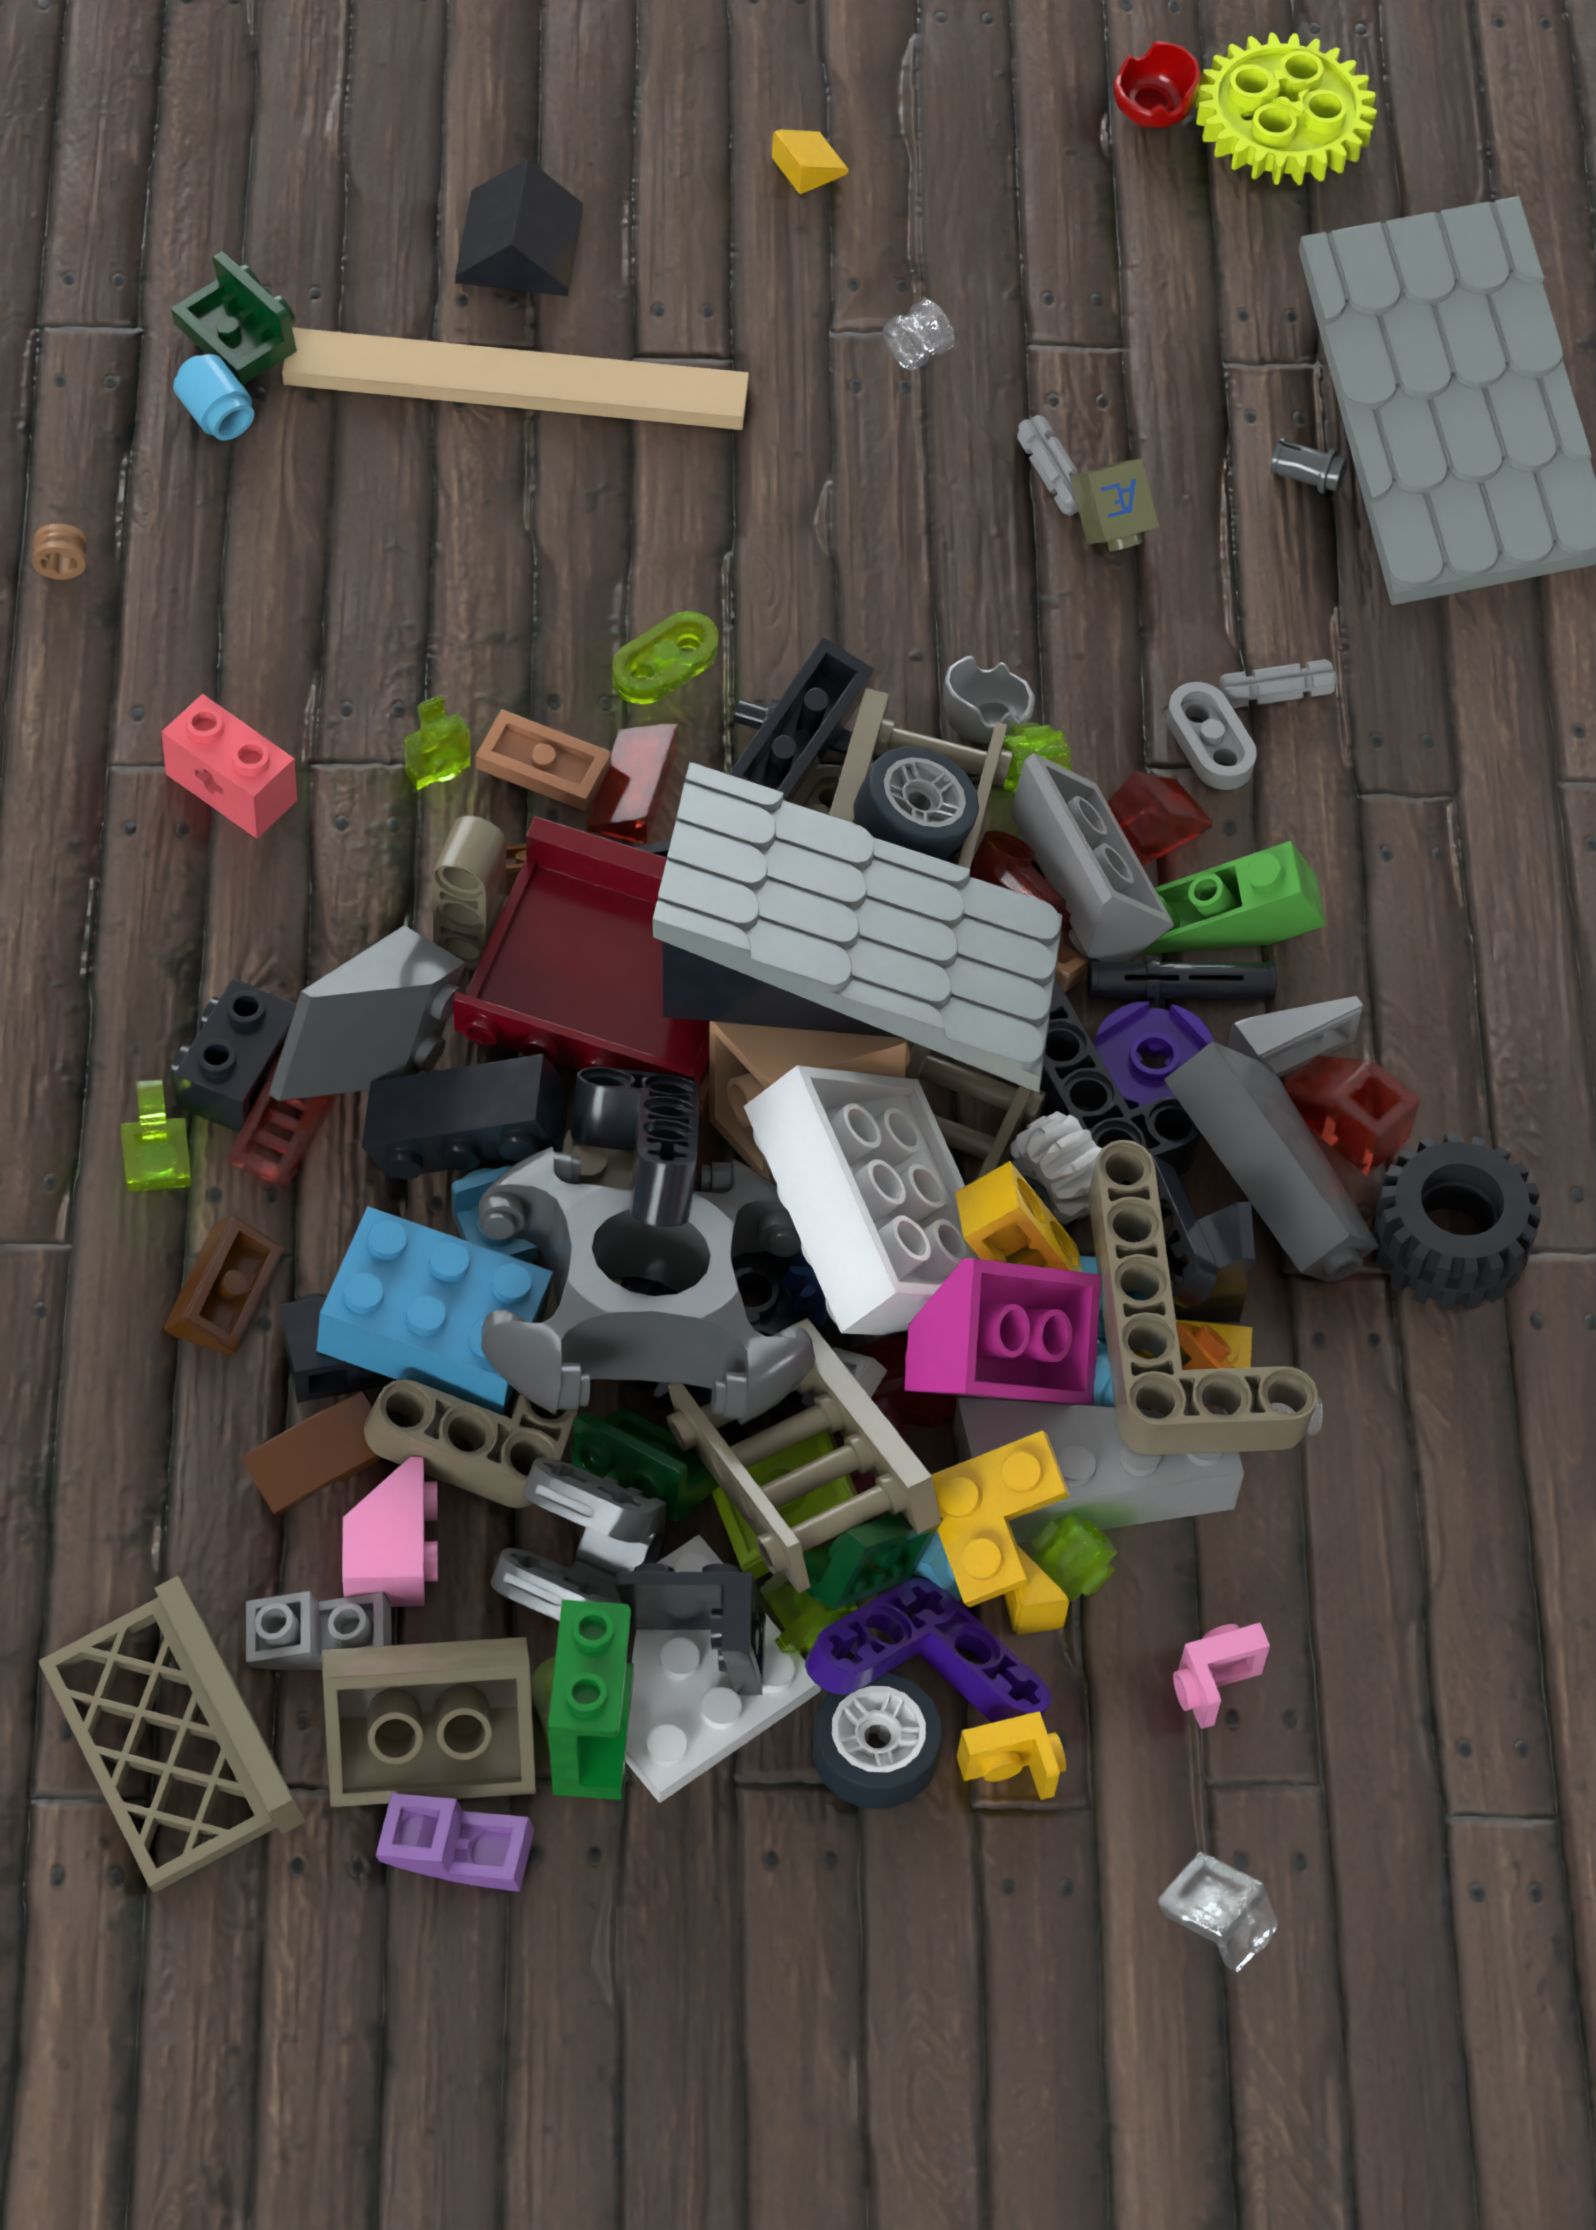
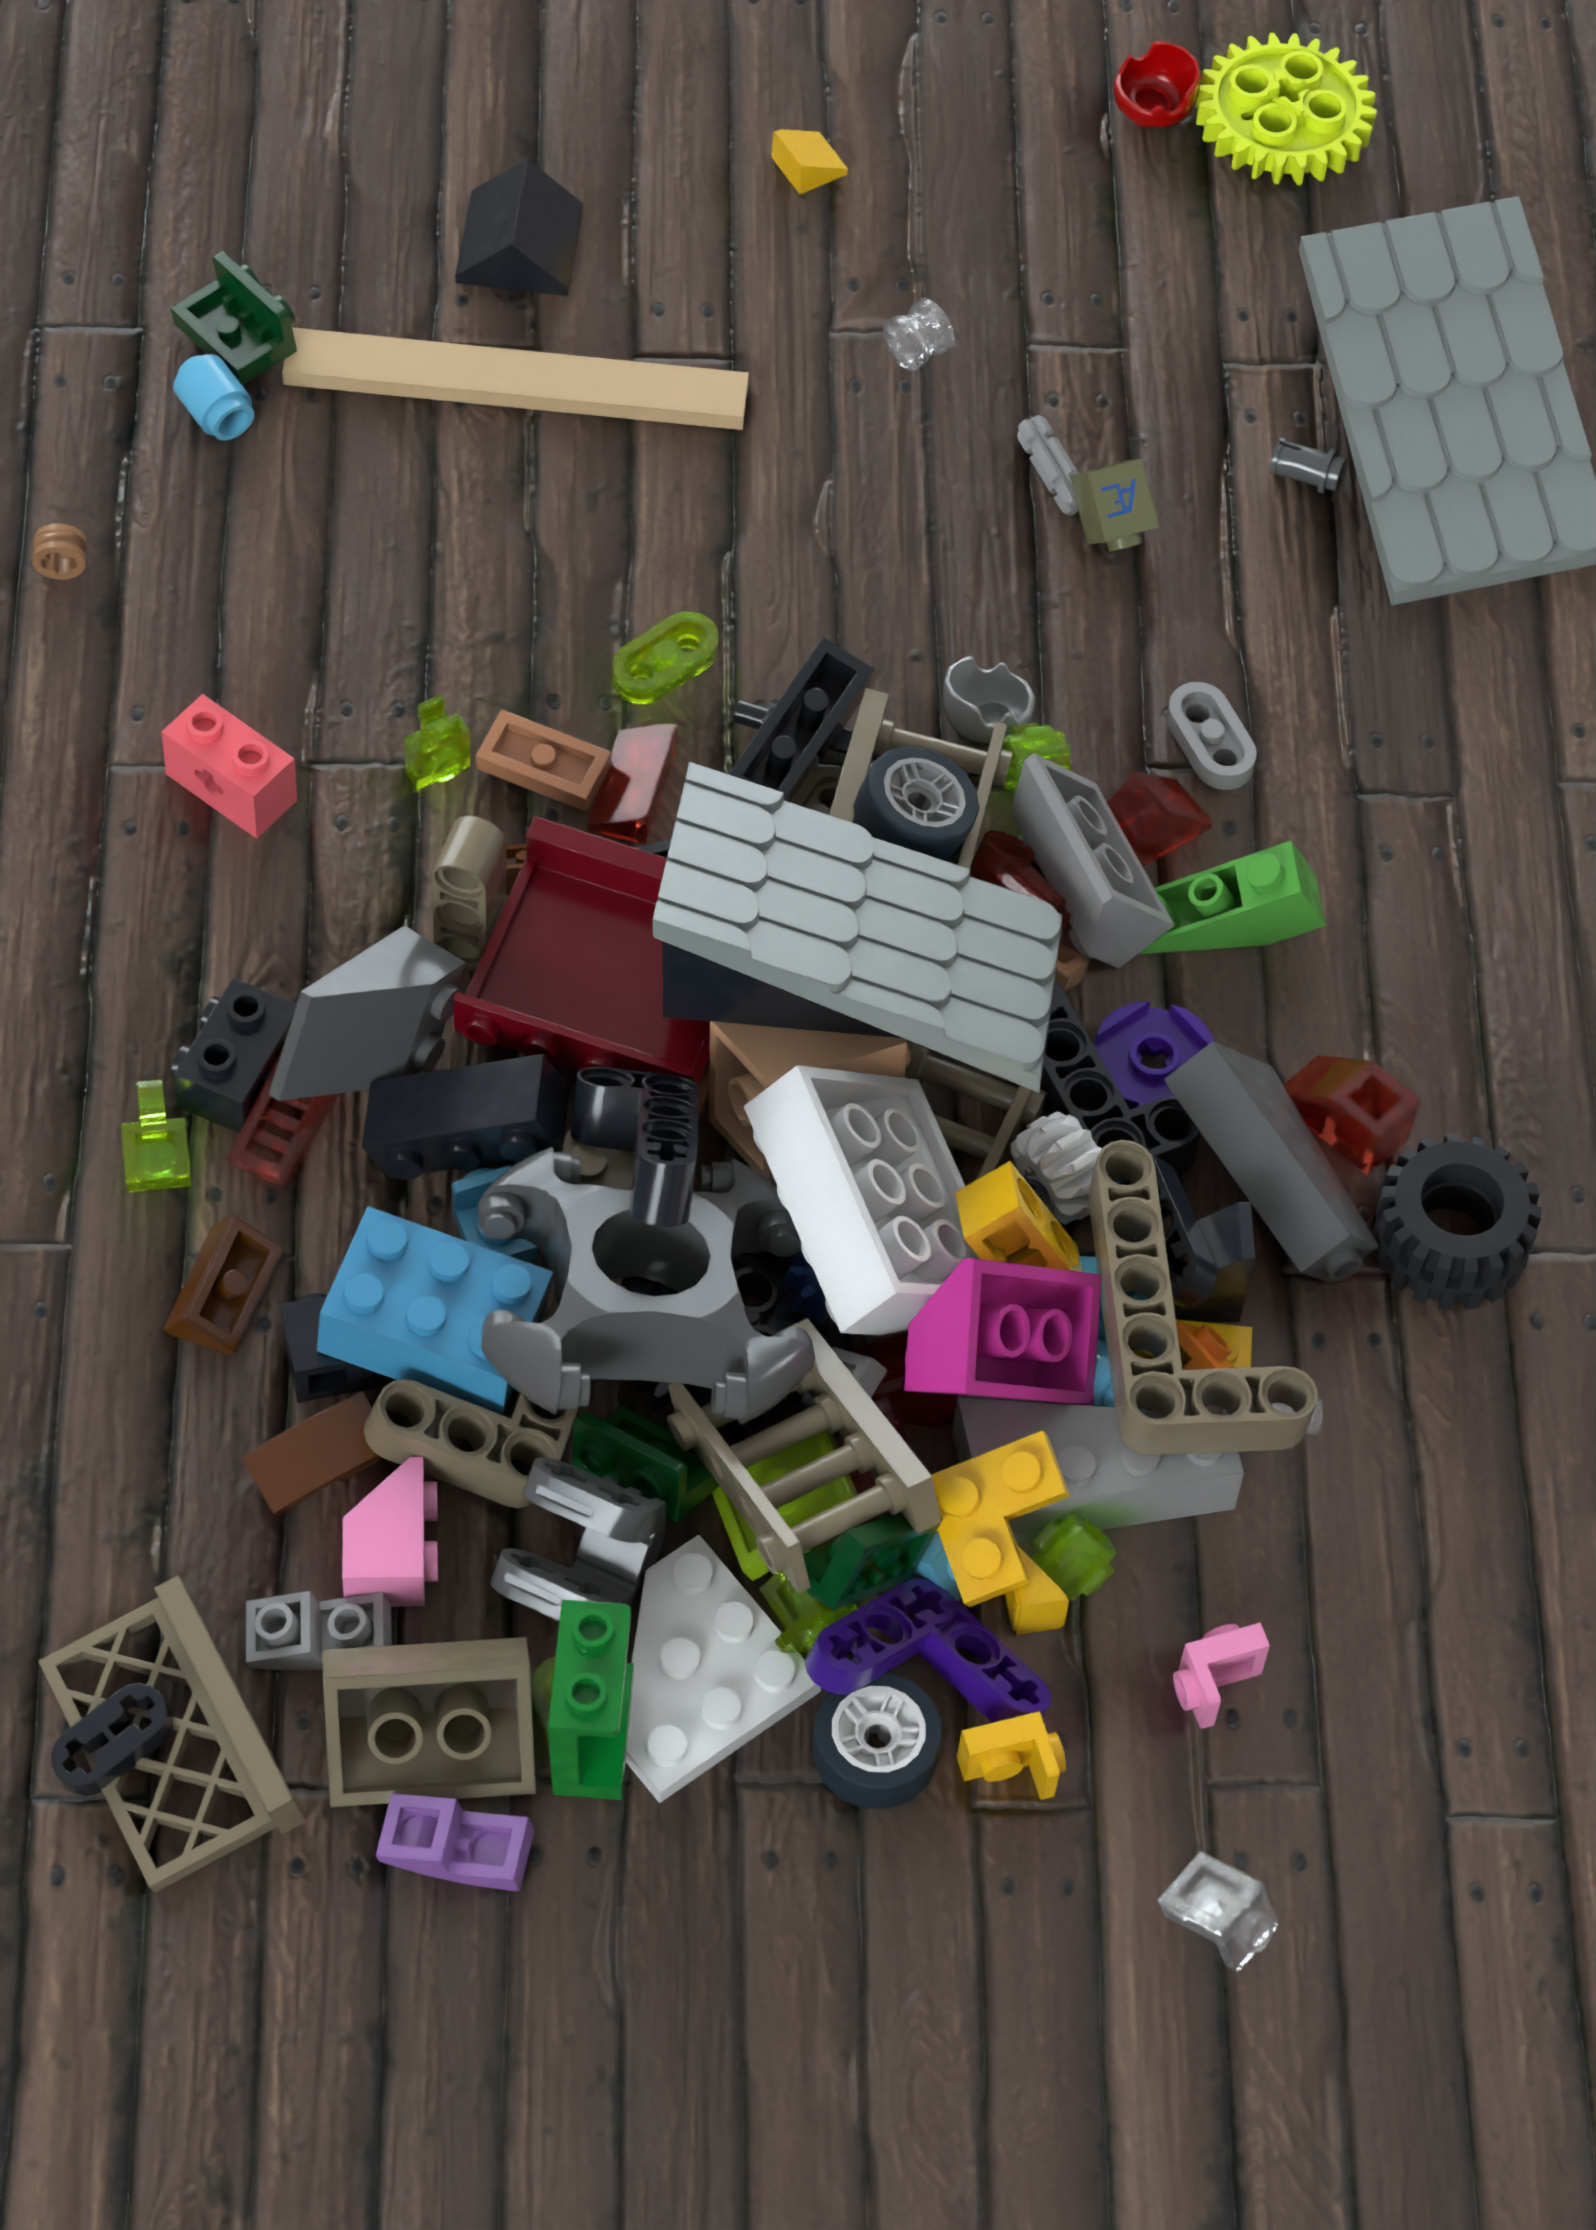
black bracket [615,1563,766,1695] -> none
black pin [1086,956,1277,1005] -> none
light grey axle [1219,659,1336,708] -> none
light grey slope [1227,996,1363,1077] -> none
none -> black beam [51,1683,173,1796]

